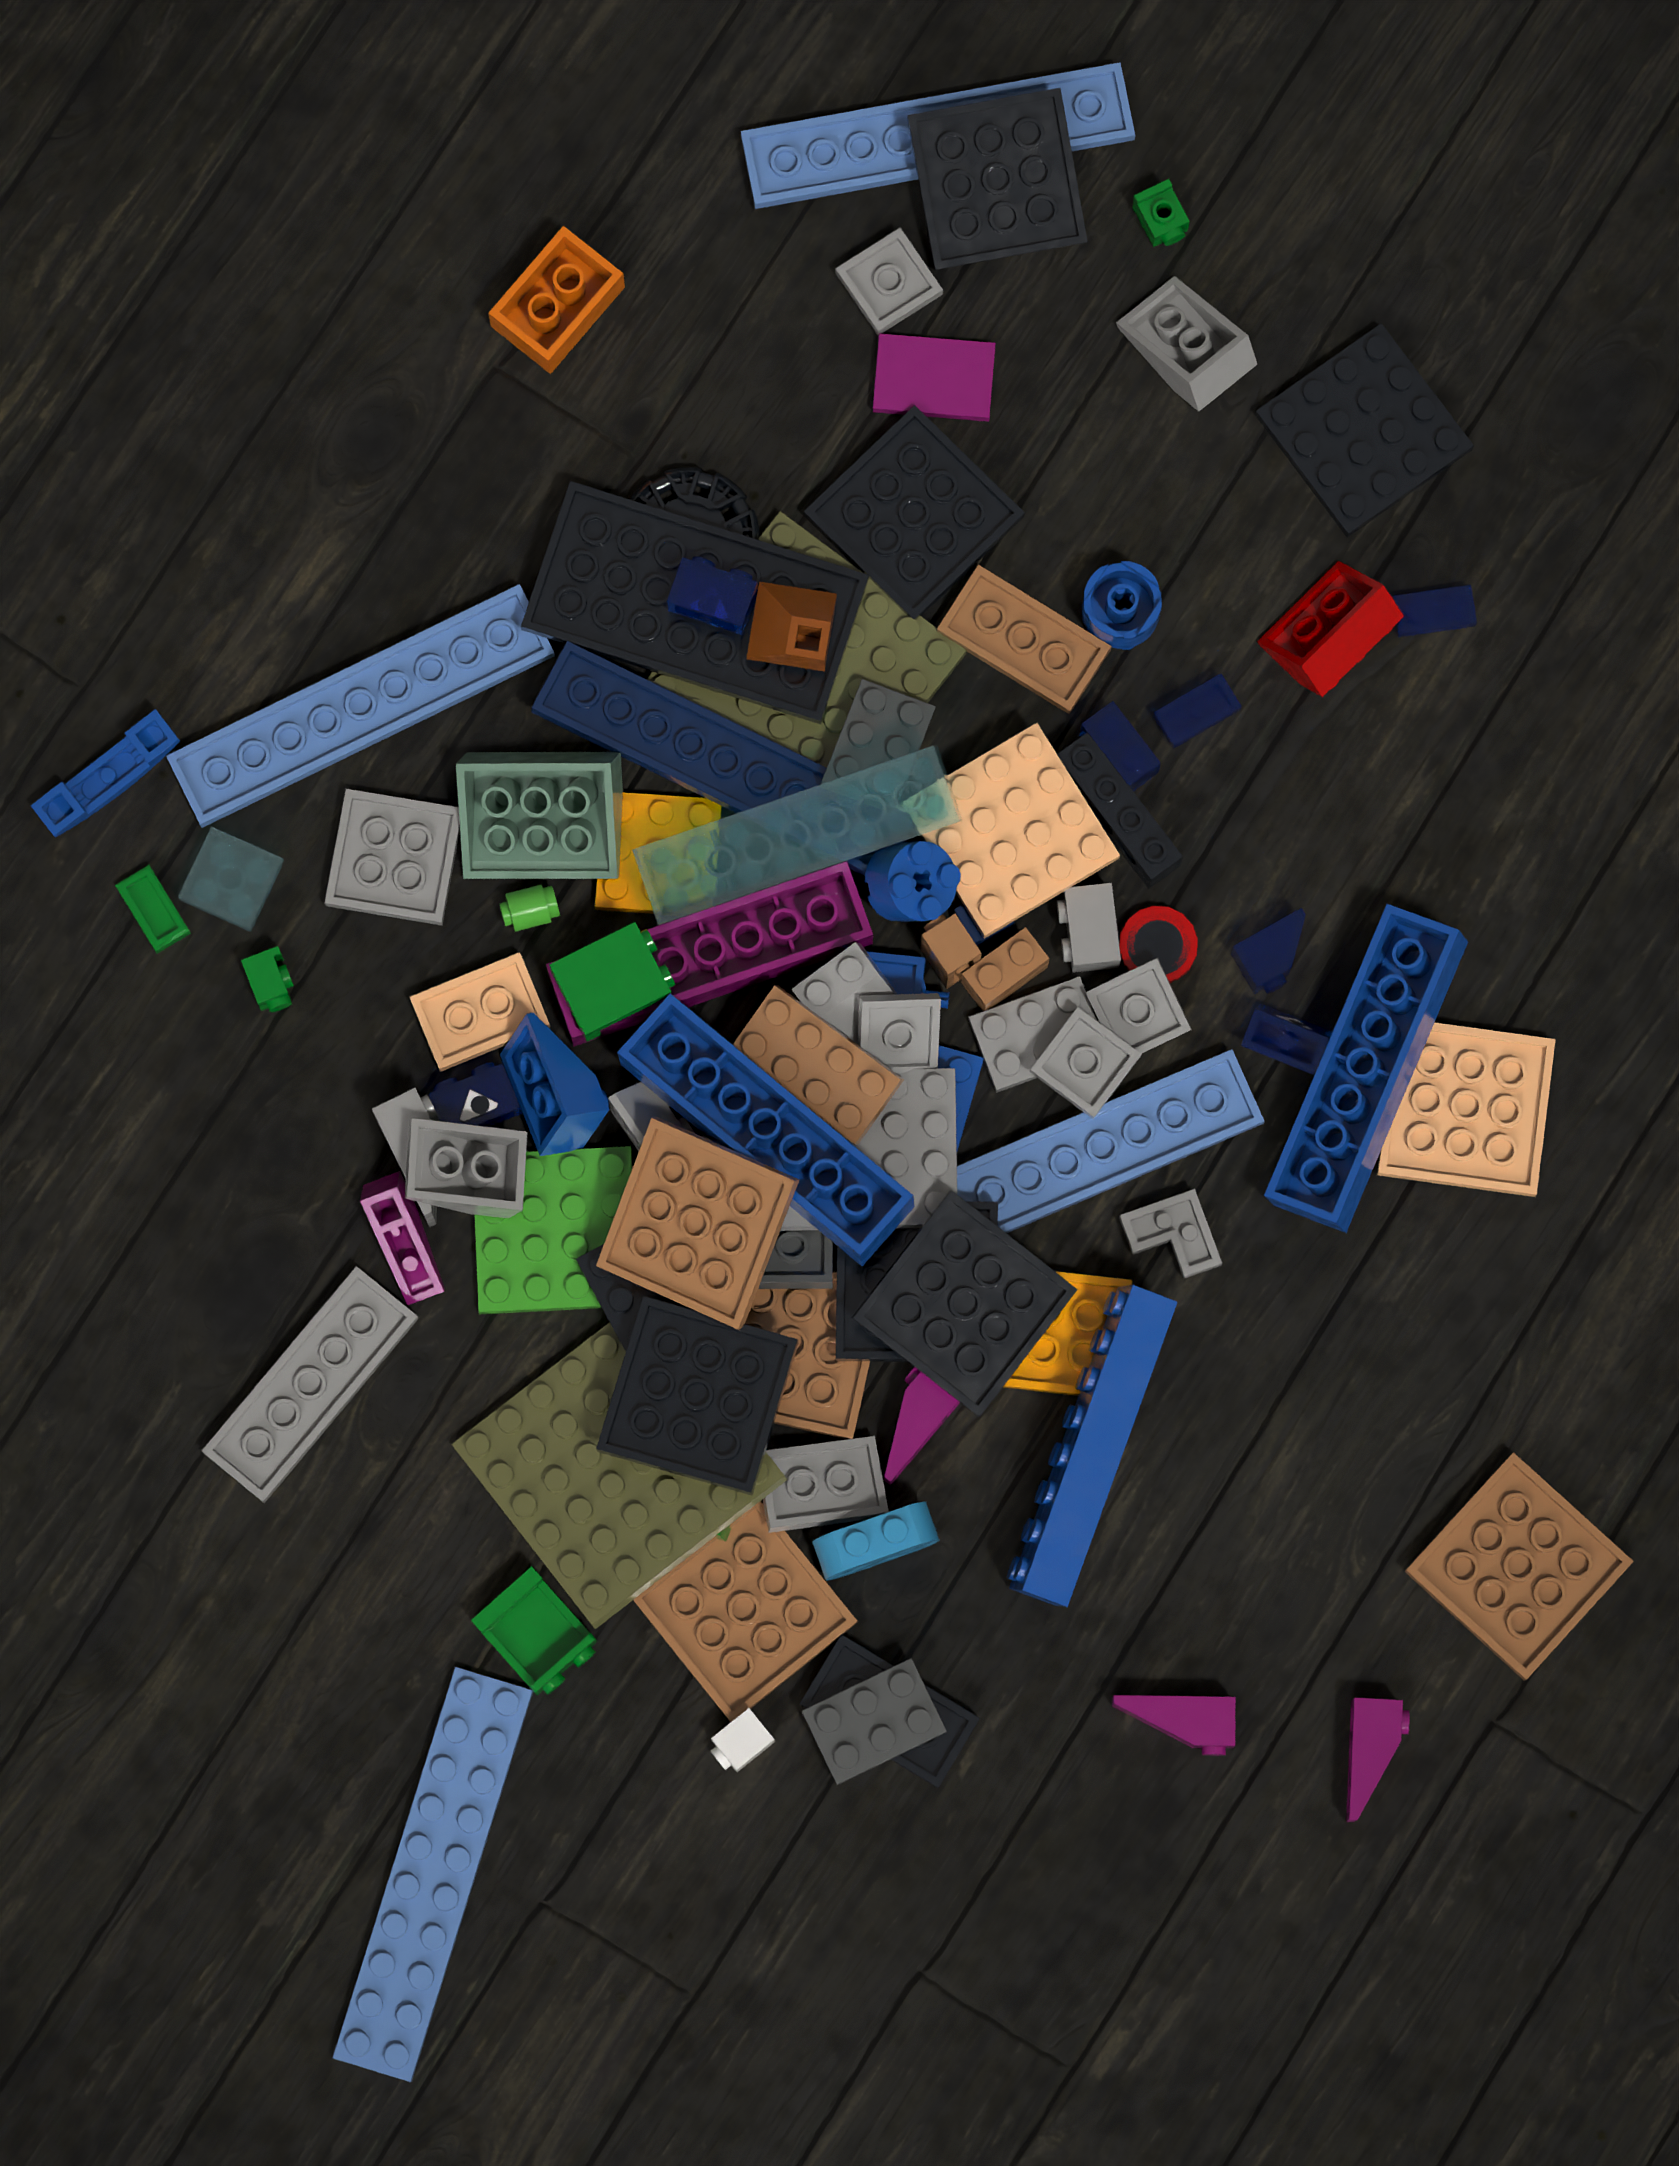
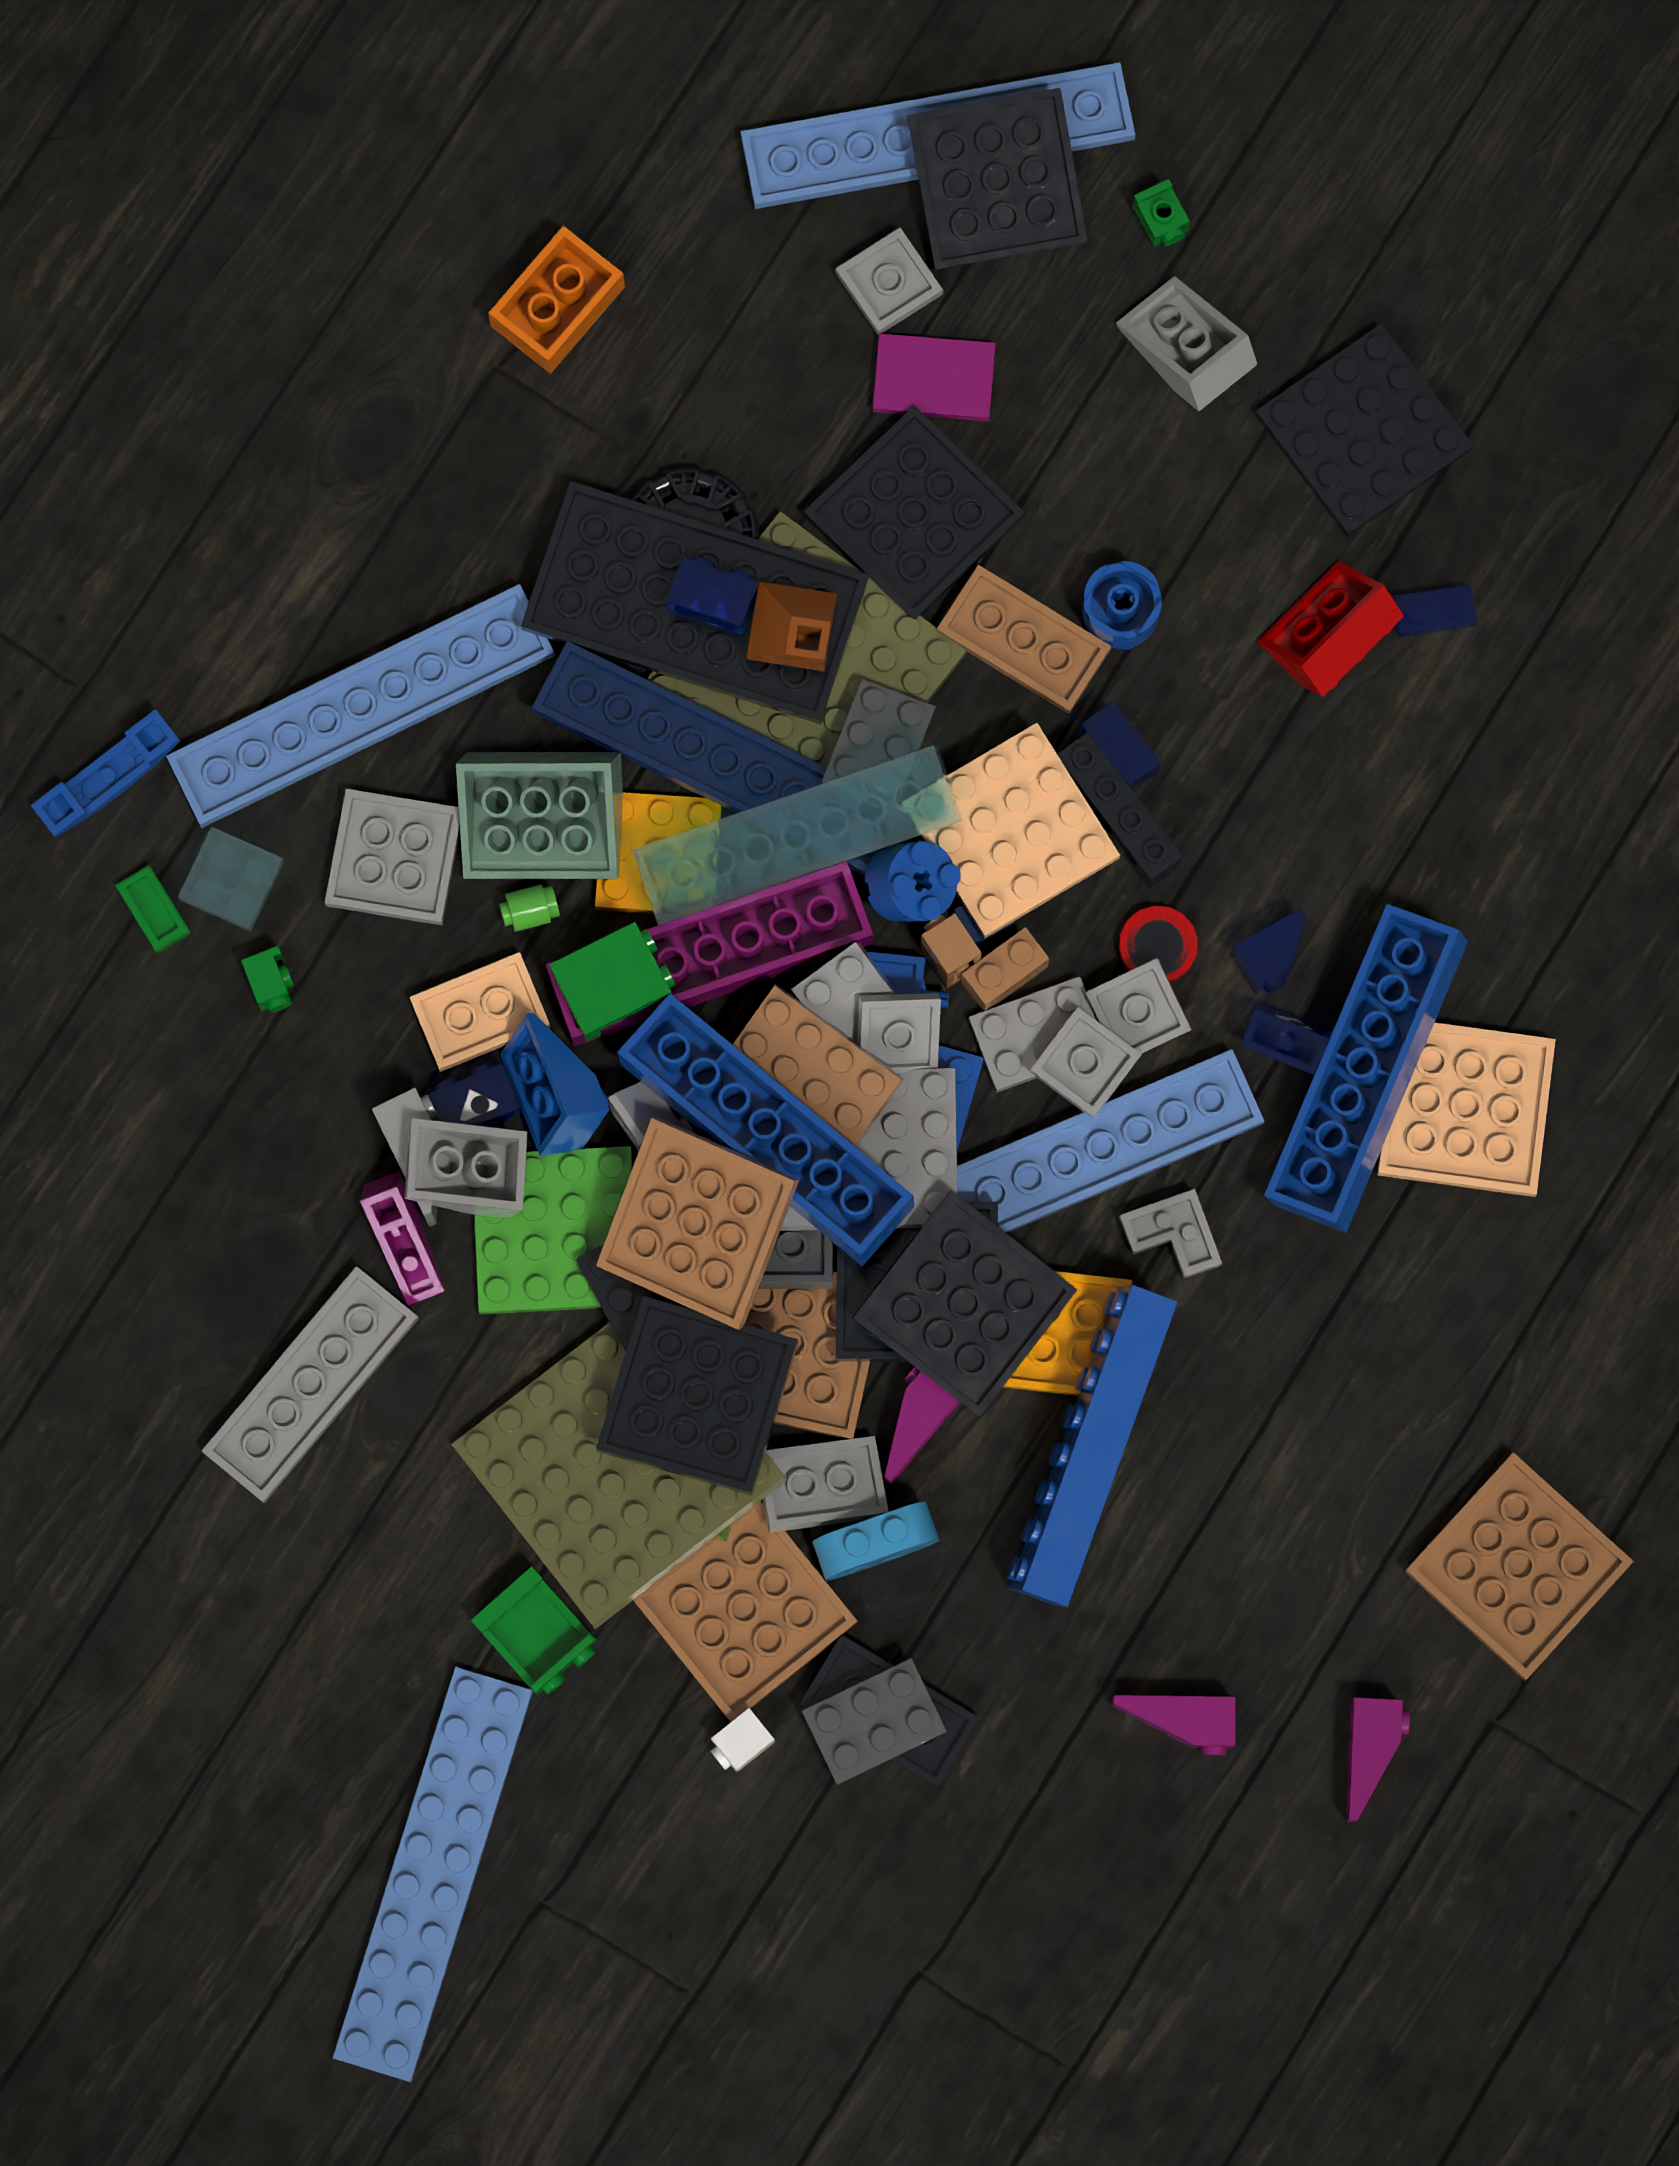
light grey brick [1057,883,1121,973] -> none
clear blue plate [1153,674,1242,749] -> none

